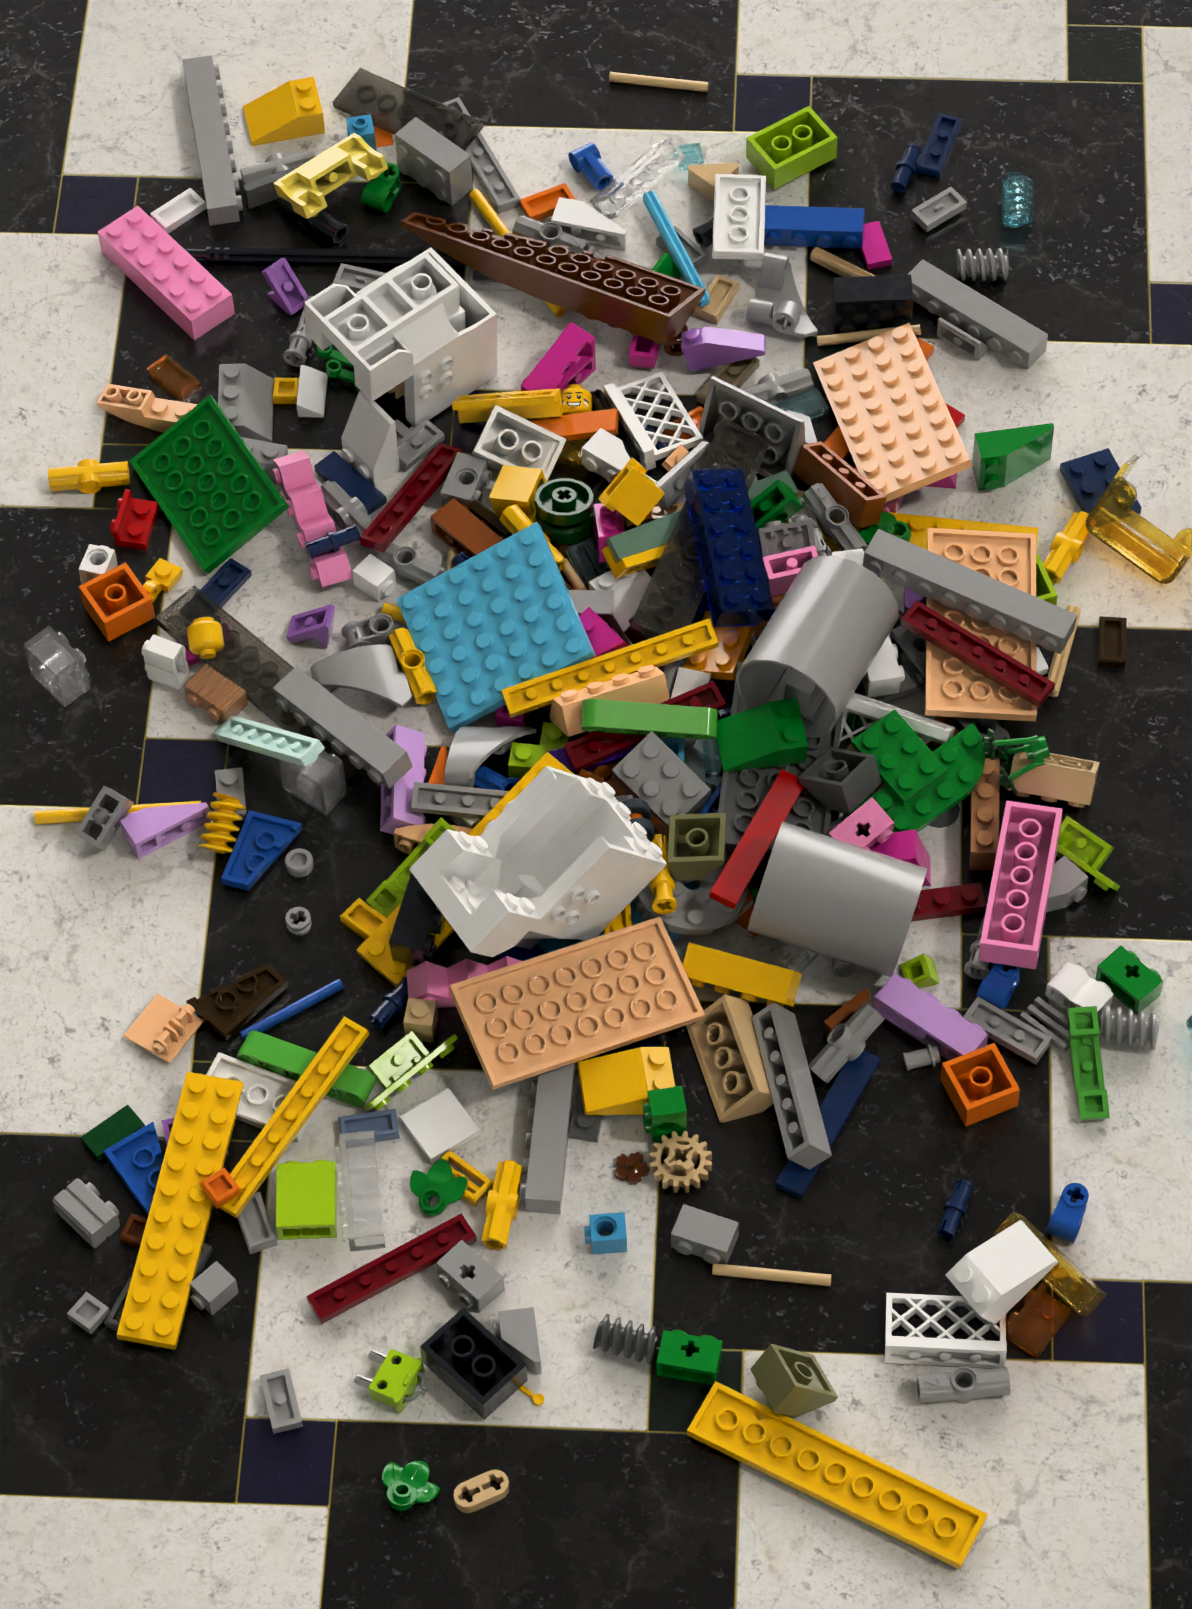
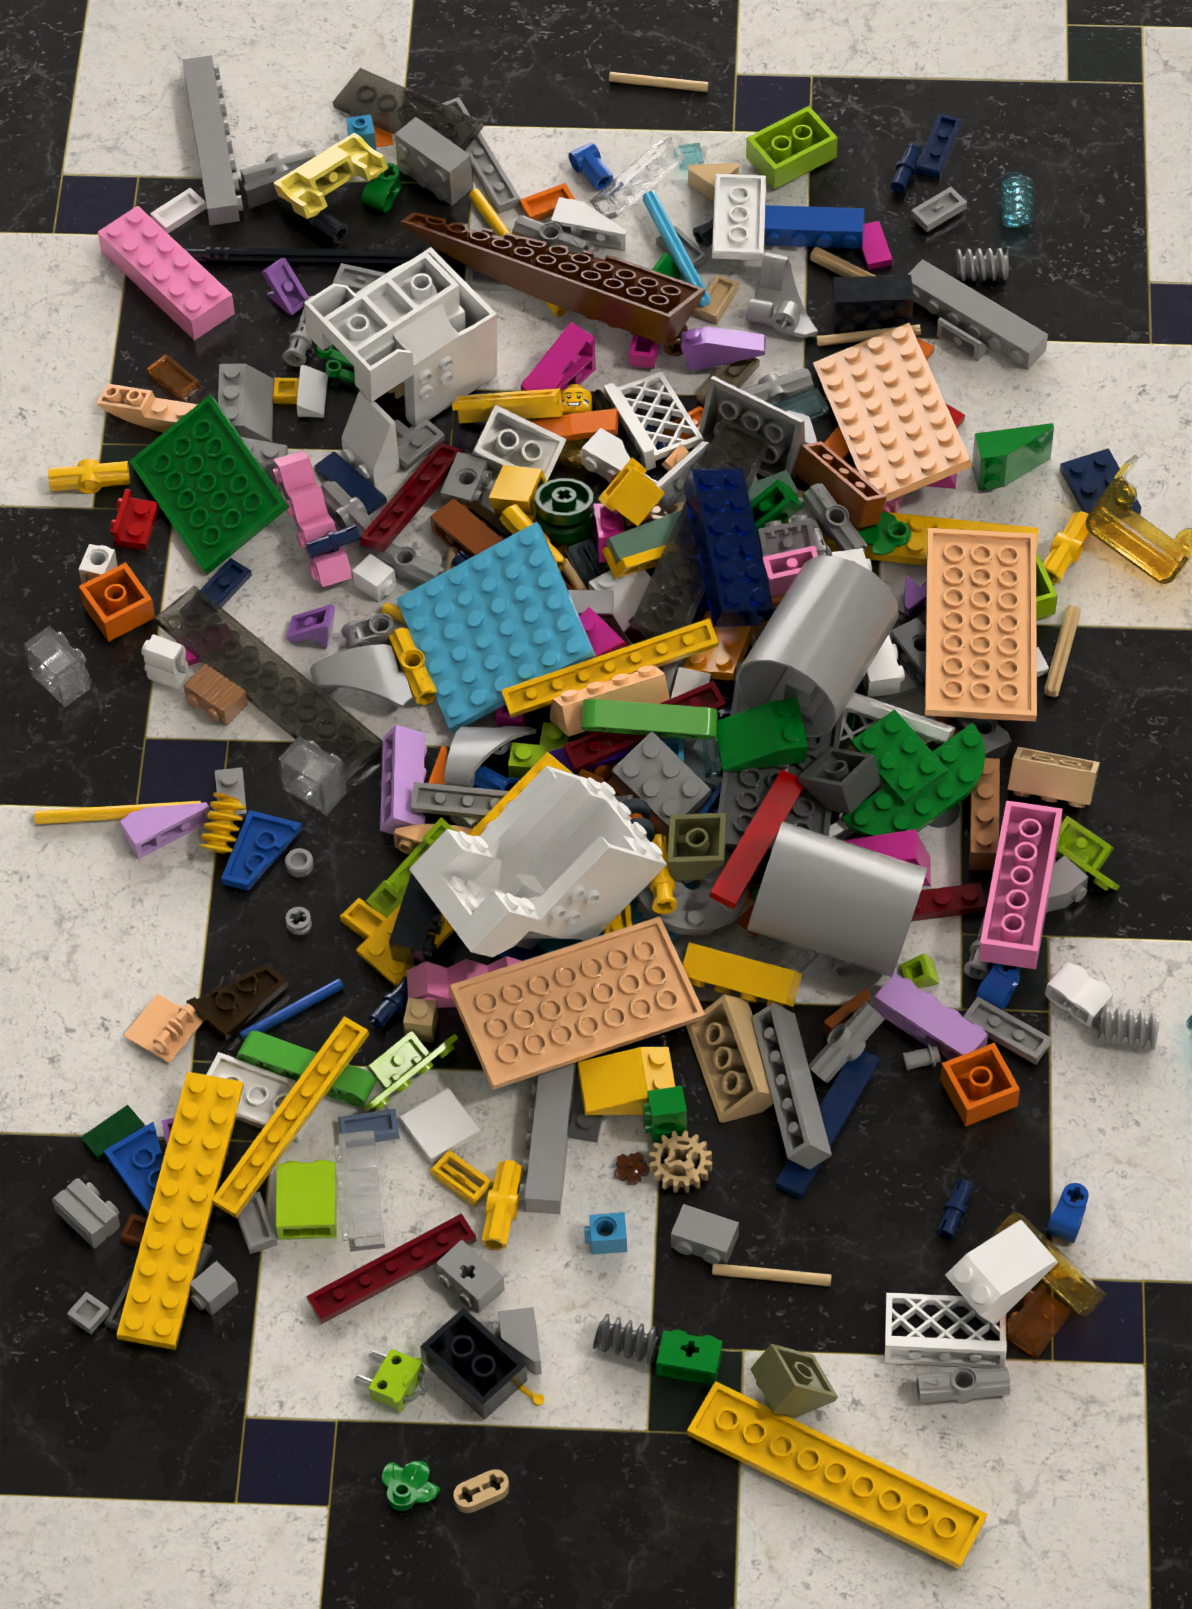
light grey brick [75,786,134,850] -> none
yellow plate [143,558,183,602] -> none
yellow head [187,617,224,659] -> none
orange tile [200,1168,241,1209] -> none
light aqua plate [213,715,325,767] -> none
yellow slope [243,76,325,146] -> none
light grey plate [259,1368,303,1434] -> none
light grey brick [273,666,413,789] -> none
green plate [409,1158,467,1216] -> none
bright pink brick [829,797,894,850] -> none
light grey brick [862,529,1077,654] -> none
dark red plate [901,600,1055,708] -> none
plant [981,728,1050,794] -> none
light grey tile [1019,997,1070,1053] -> none
bright green slope [1067,1006,1110,1121] -> none
green brick [1095,945,1163,1015] -> none
dark brown tile [1098,616,1127,668] -> none

